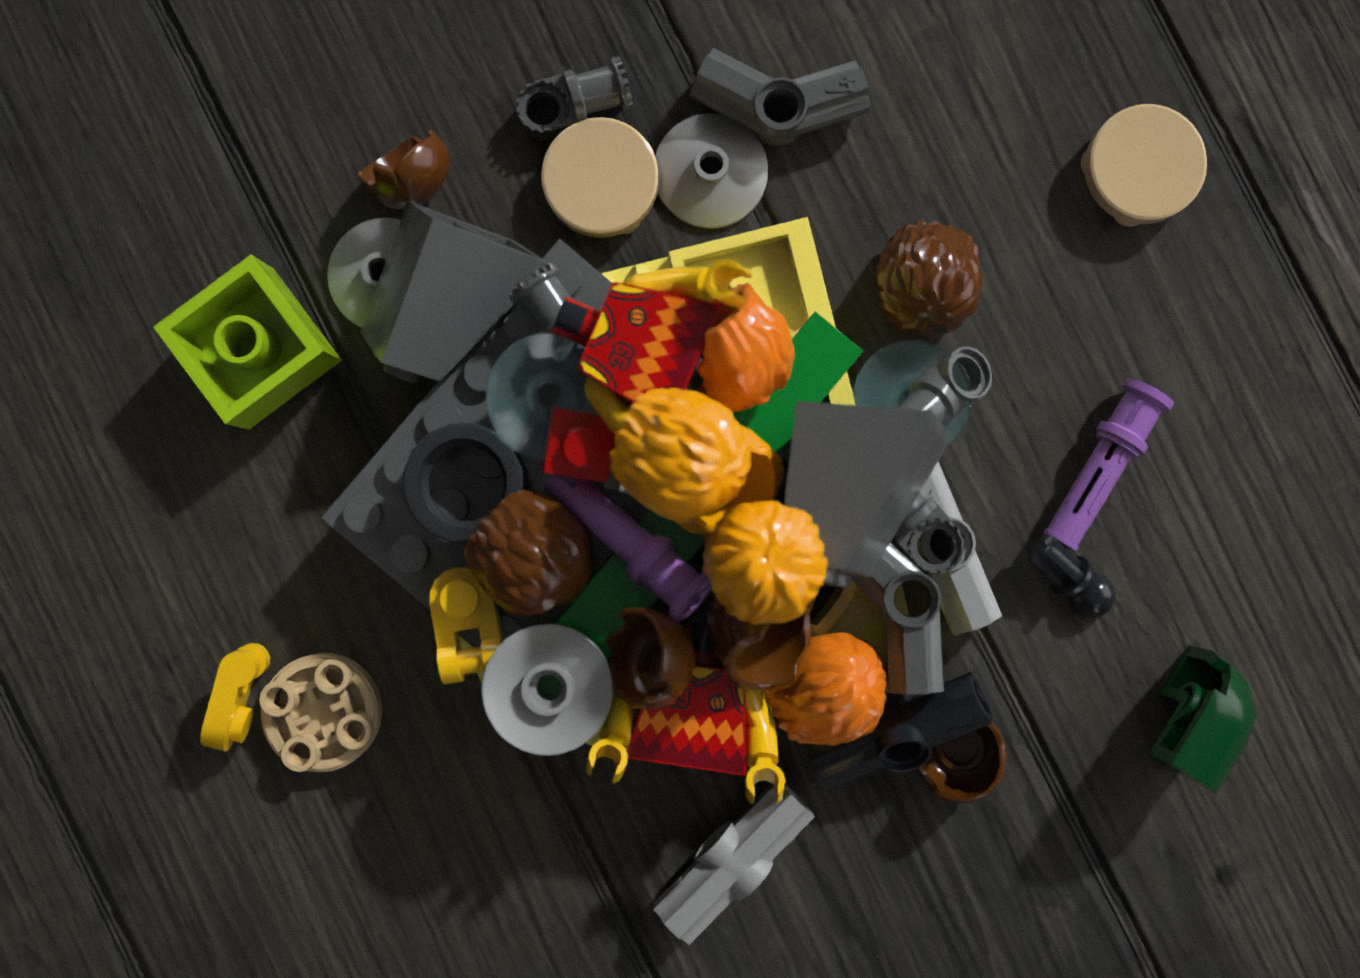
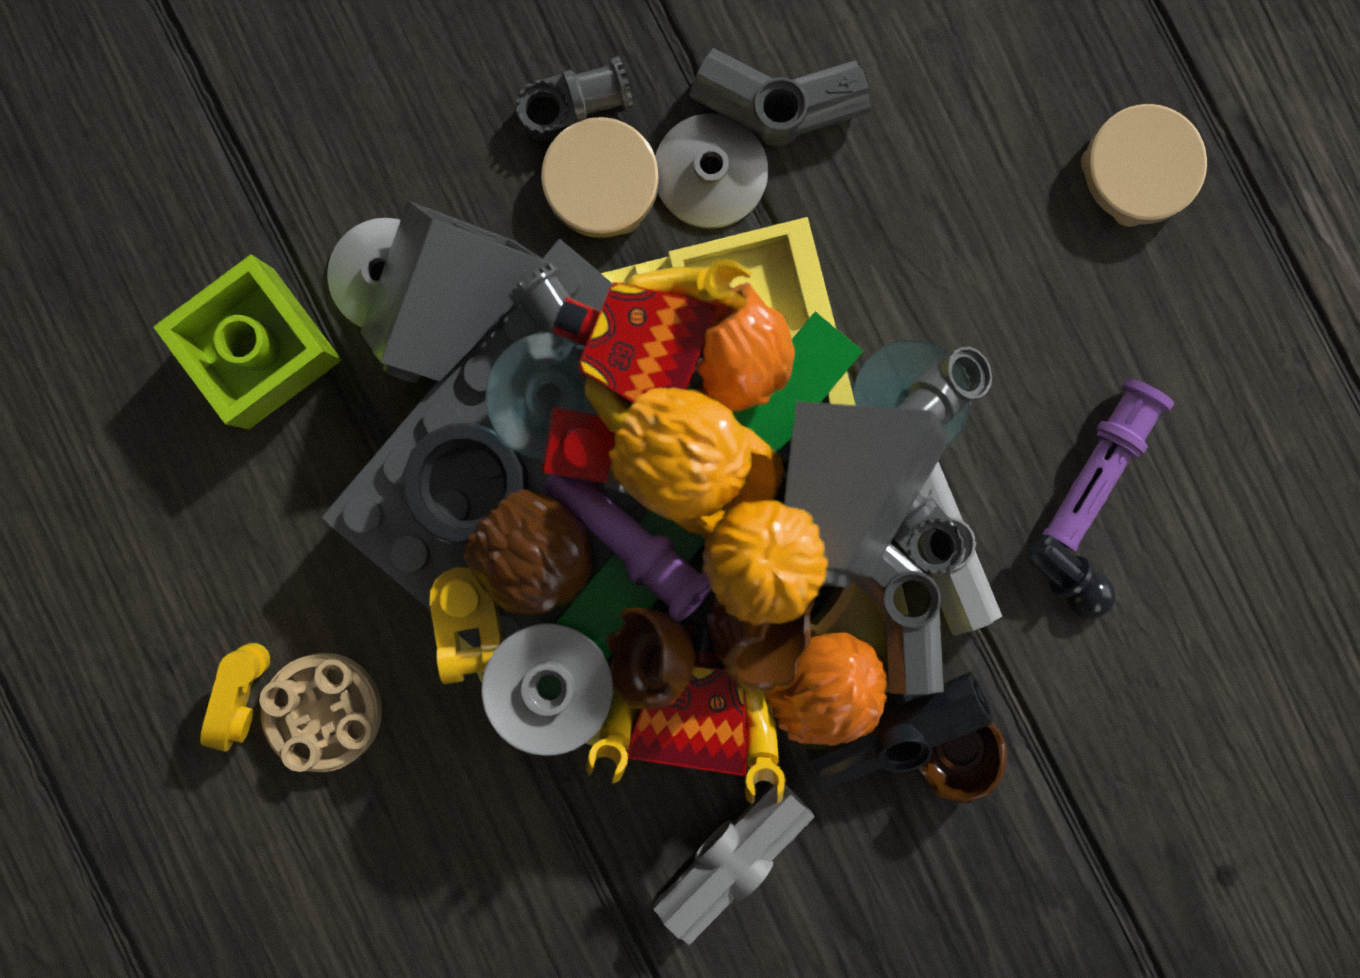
reddish brown hair [356,130,451,209] -> none
reddish brown hair [875,220,983,340] -> none
dark green brick [1148,645,1257,794] -> none

